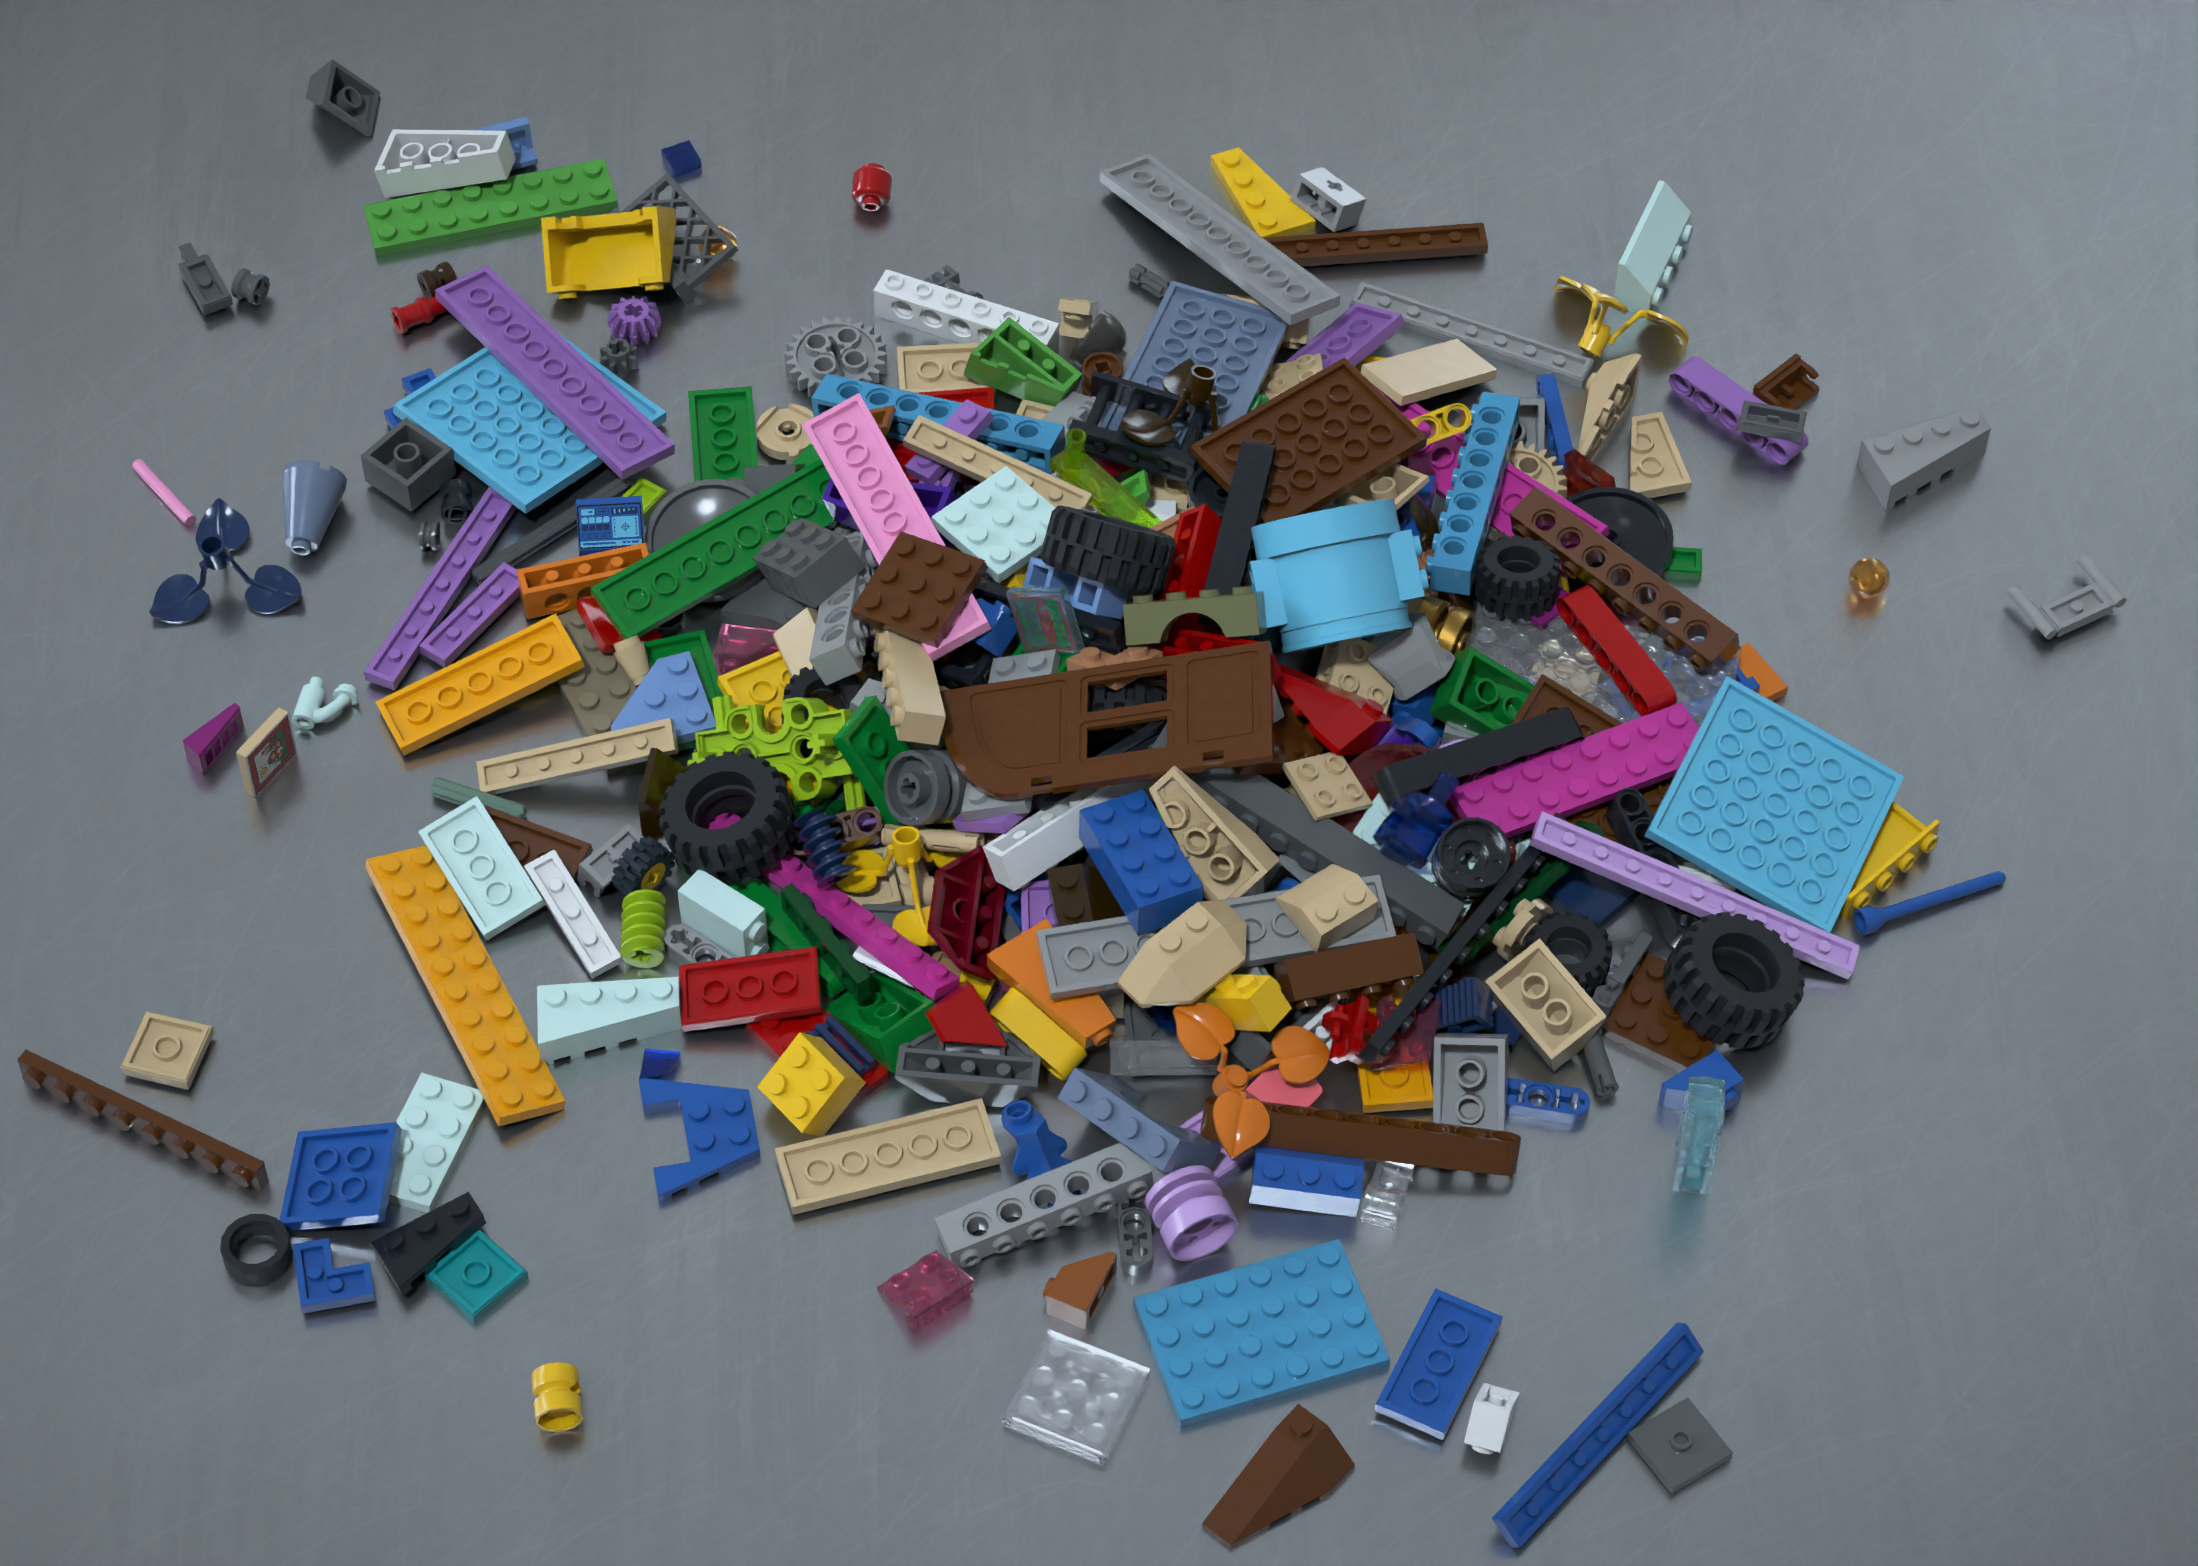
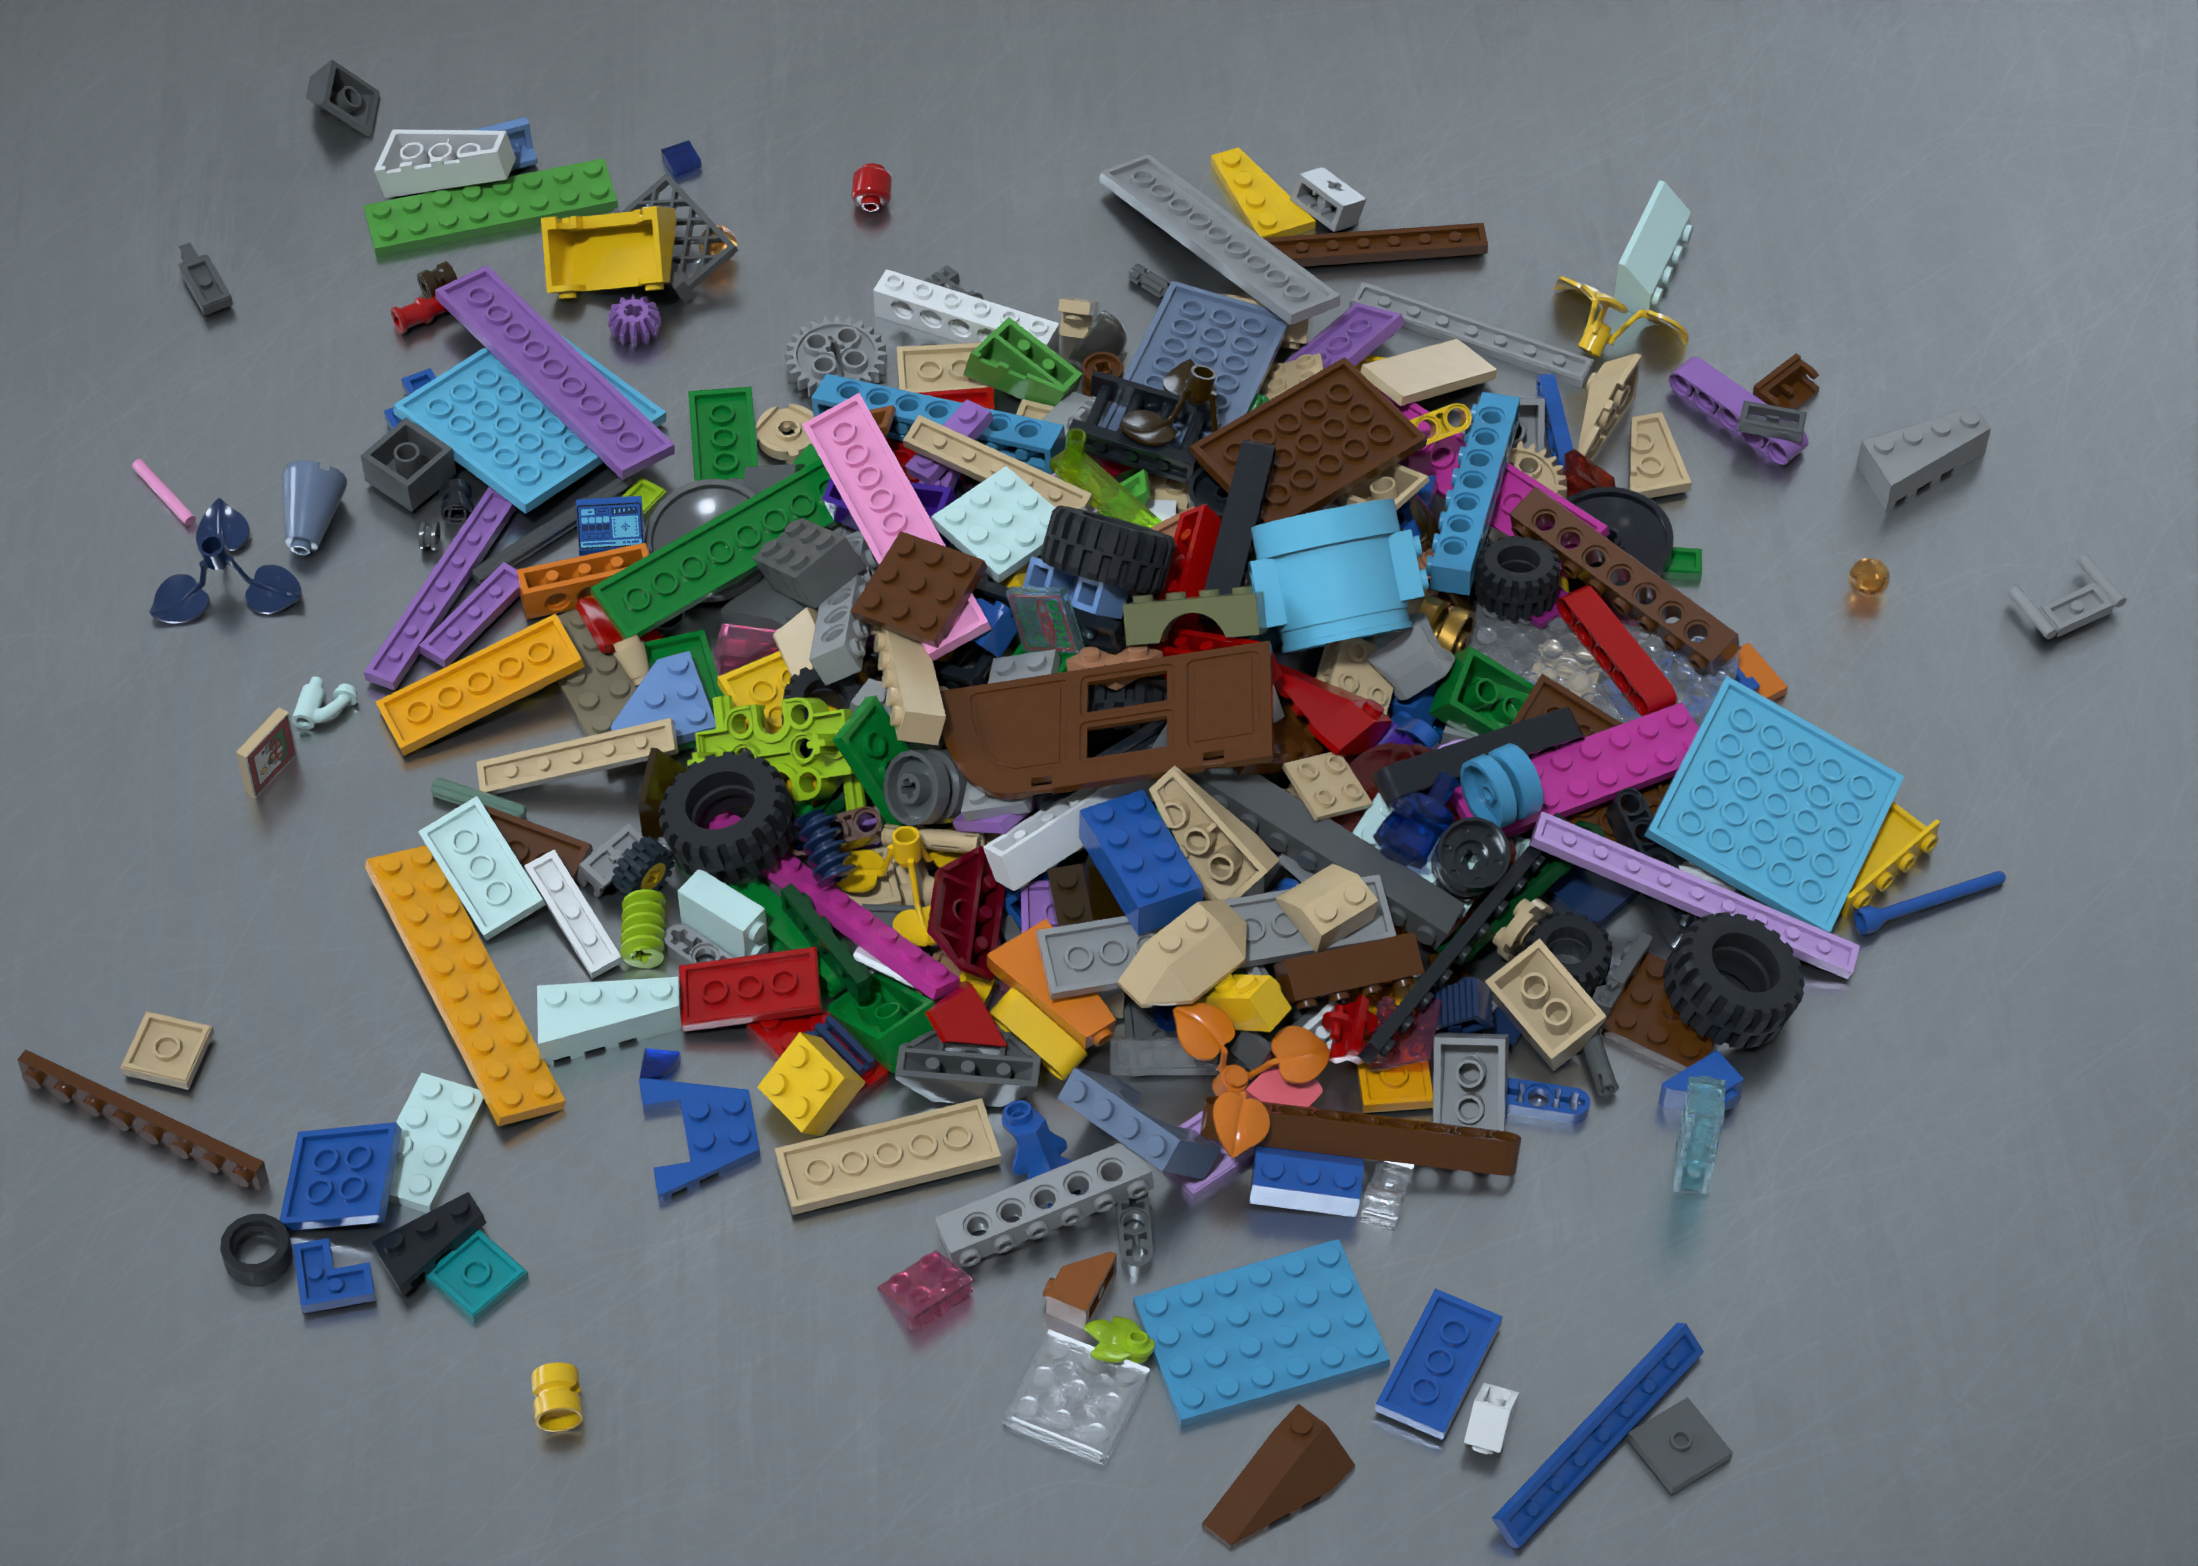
magenta slope [183,703,244,774] -> none
dark grey wheel [231,268,270,306] -> none
dark grey gear [600,339,638,378] -> none
lavender wheel [1144,1165,1239,1261] -> none
none -> lime plate [1084,1316,1155,1363]
none -> dark azure wheel [1460,743,1543,829]

